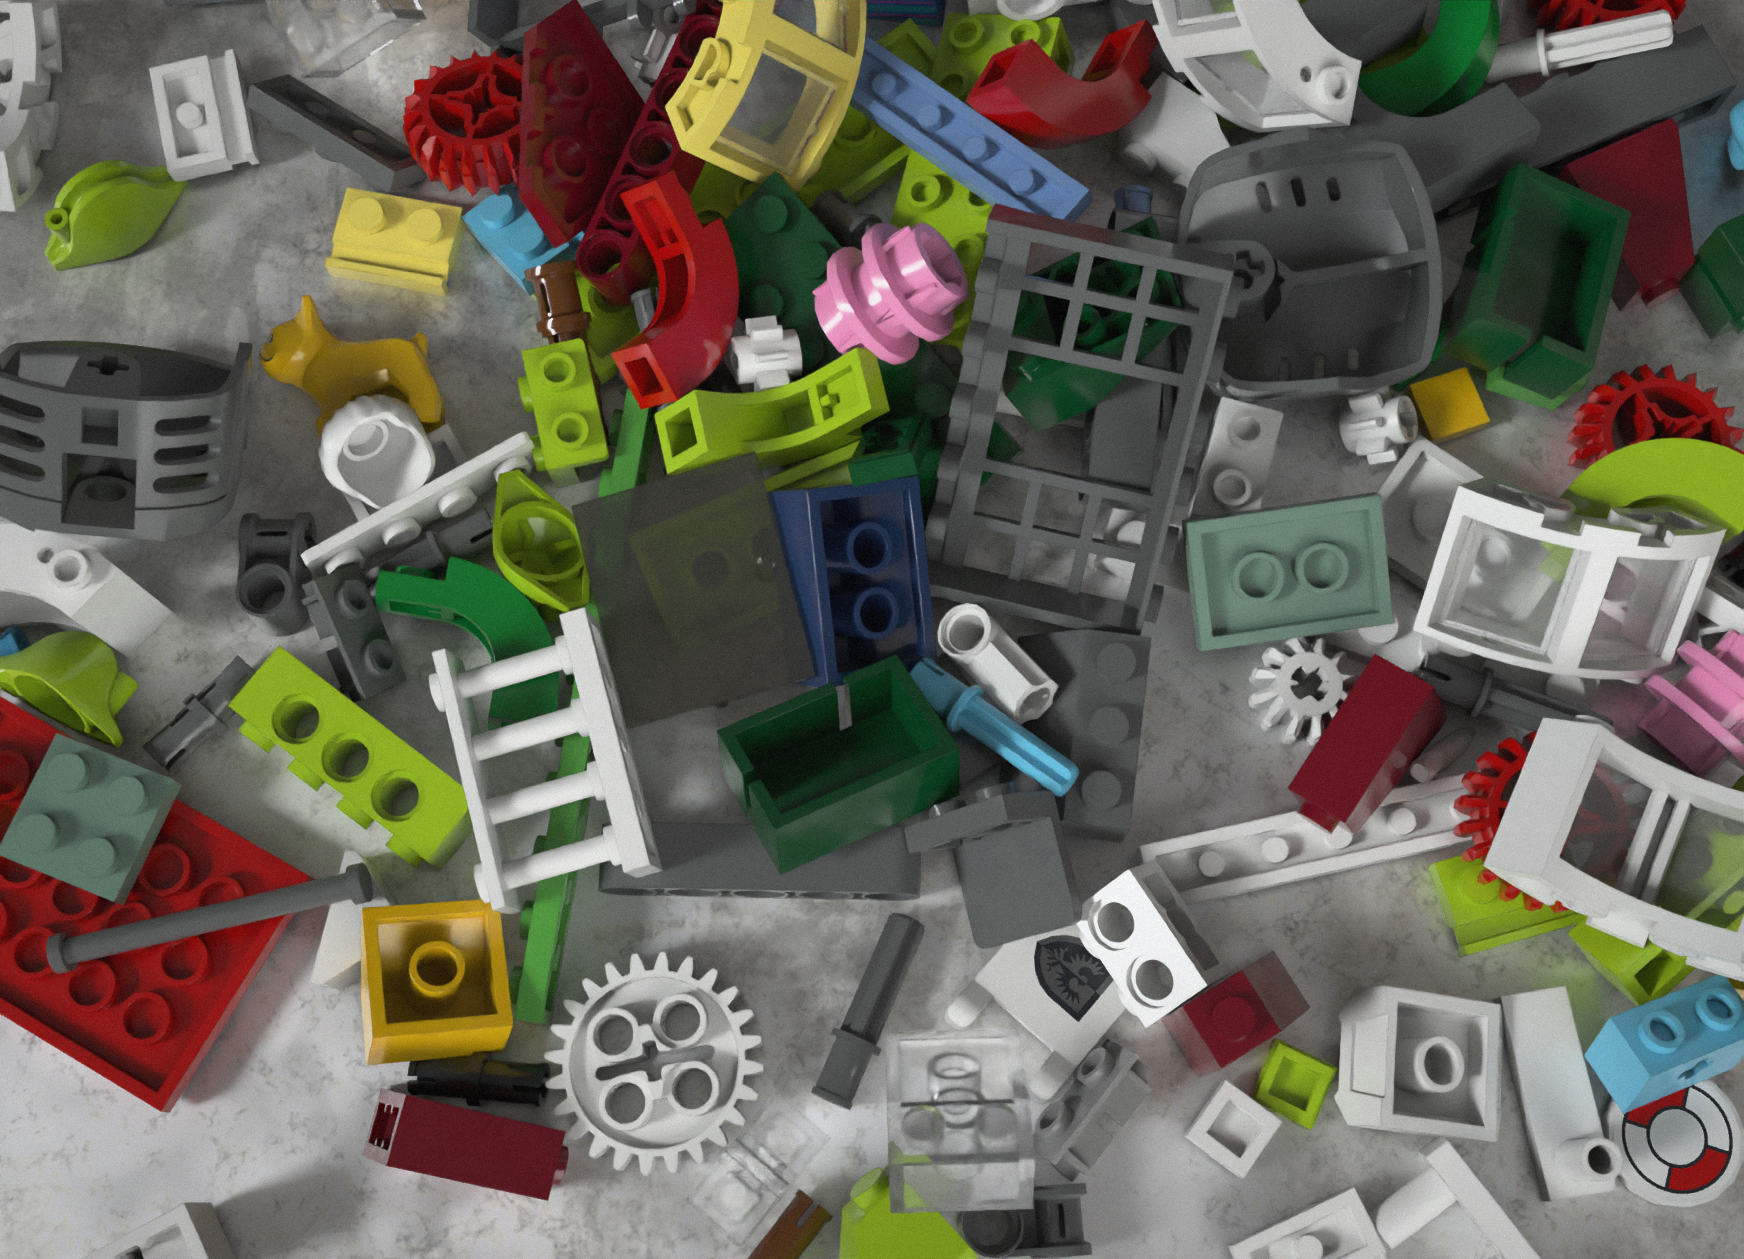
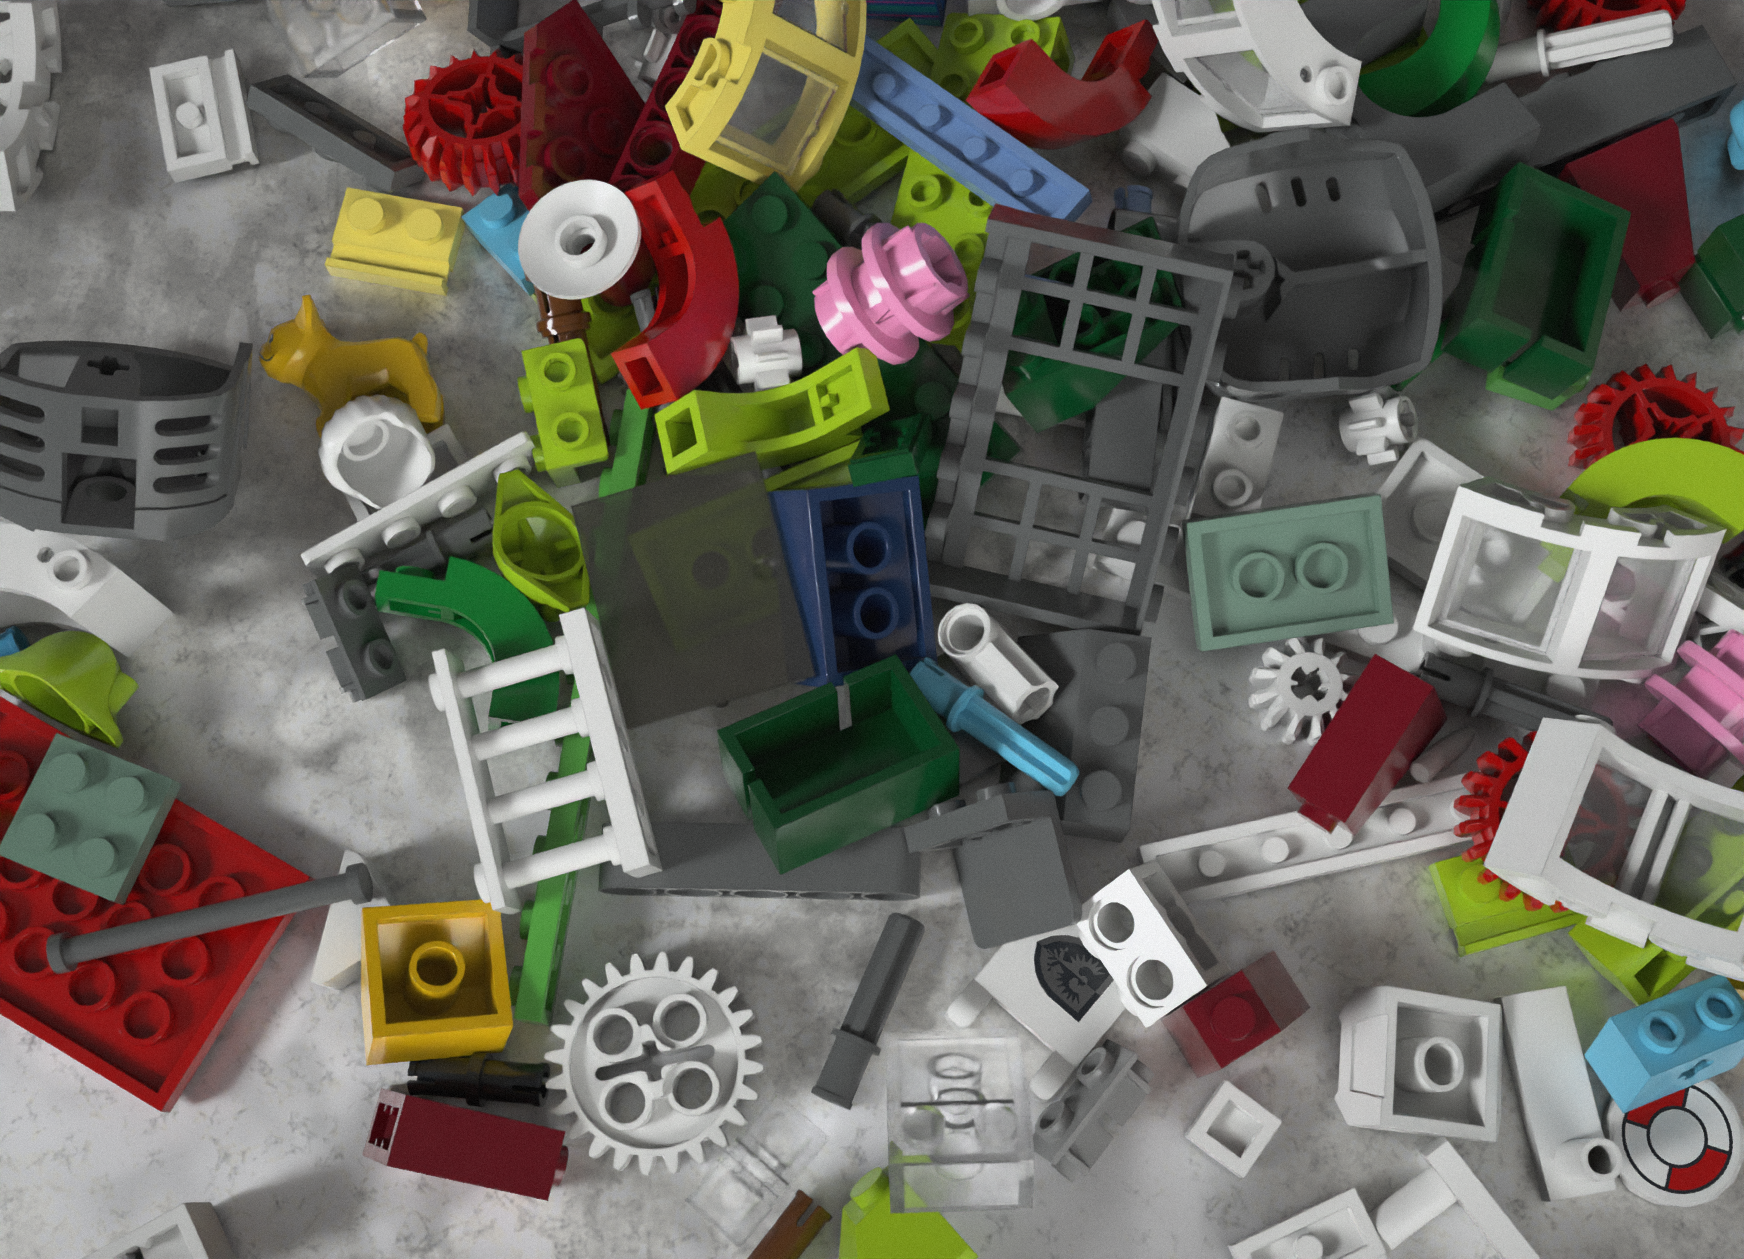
lime hat [44,160,188,271] -> none
dark grey pin [142,655,256,775] -> none
lime brick [228,645,473,870] -> none
dark grey piece [235,512,317,637] -> none
dark grey piece [957,1183,1092,1258] -> none
lime tile [1248,1038,1338,1130] -> none
yellow tile [1404,367,1490,445] -> none
none -> white dish [518,180,641,300]

